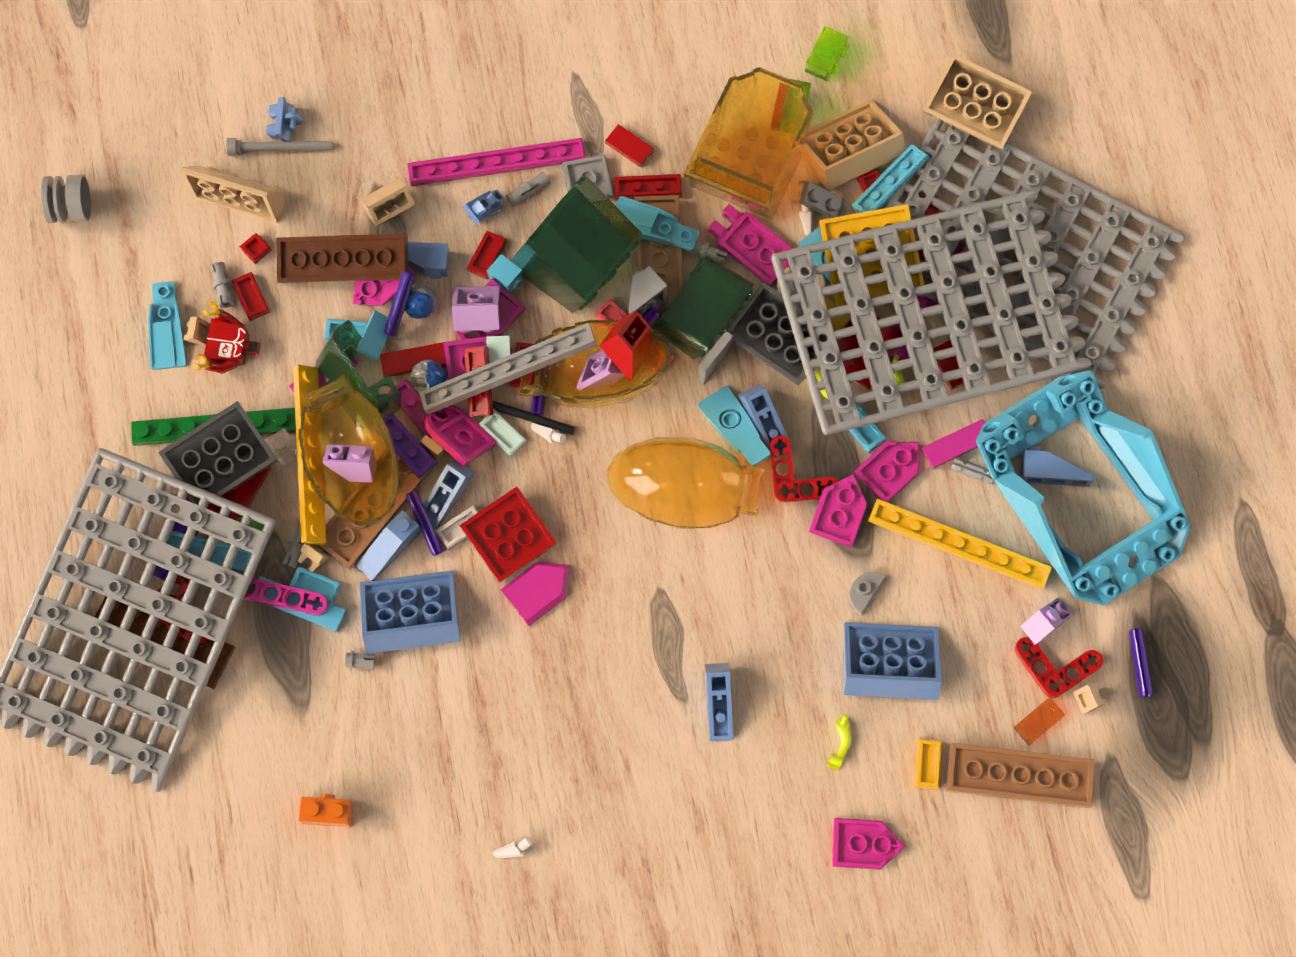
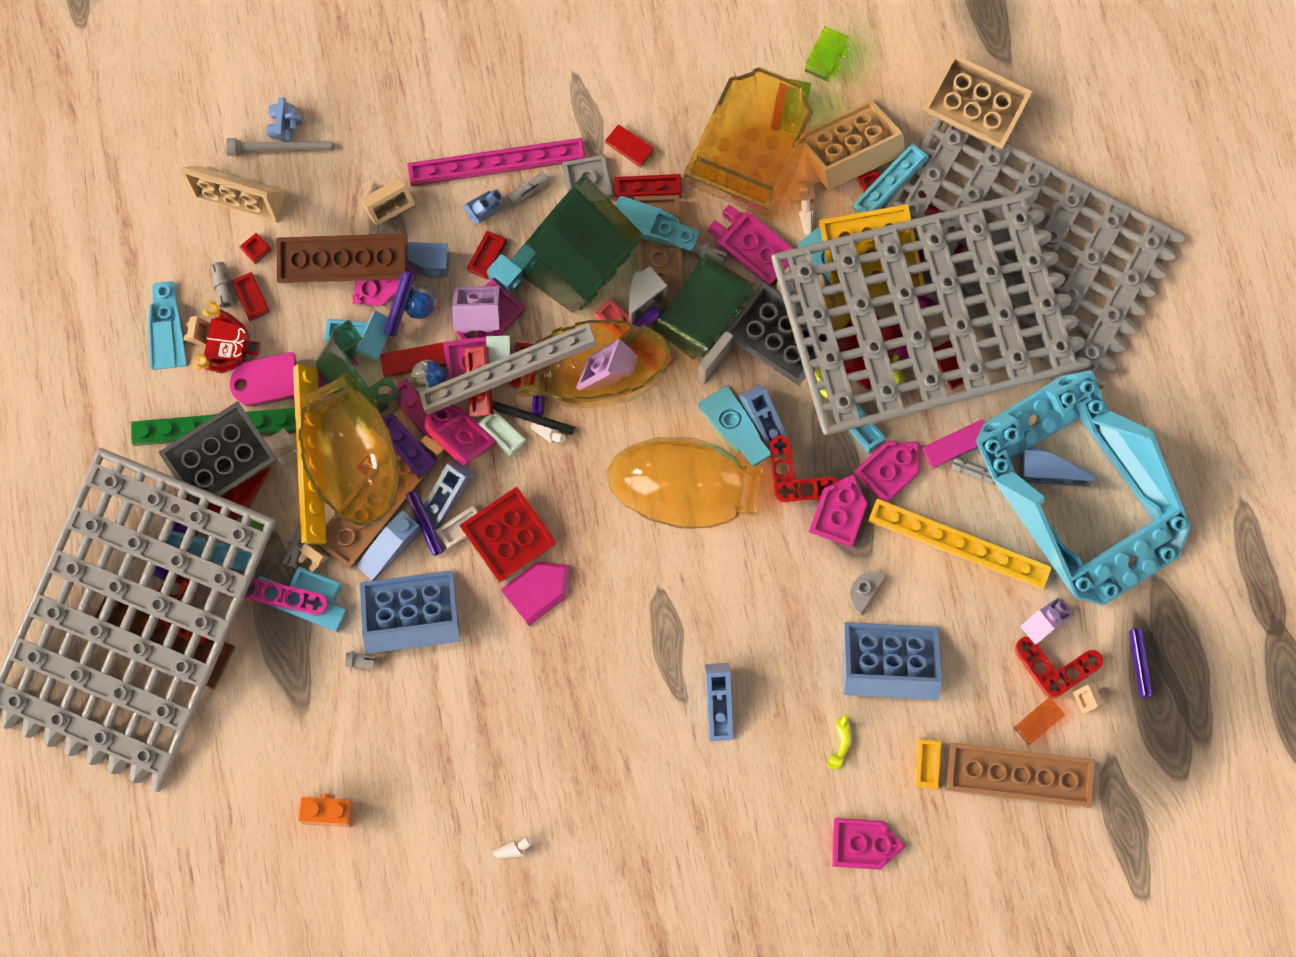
light grey wheel [41,174,91,223] -> none
lavender slope [323,444,377,483] -> none
red slope [599,310,651,380] -> none
dark grey plate [799,181,844,218] -> none
none -> dark pink tile [230,352,297,407]

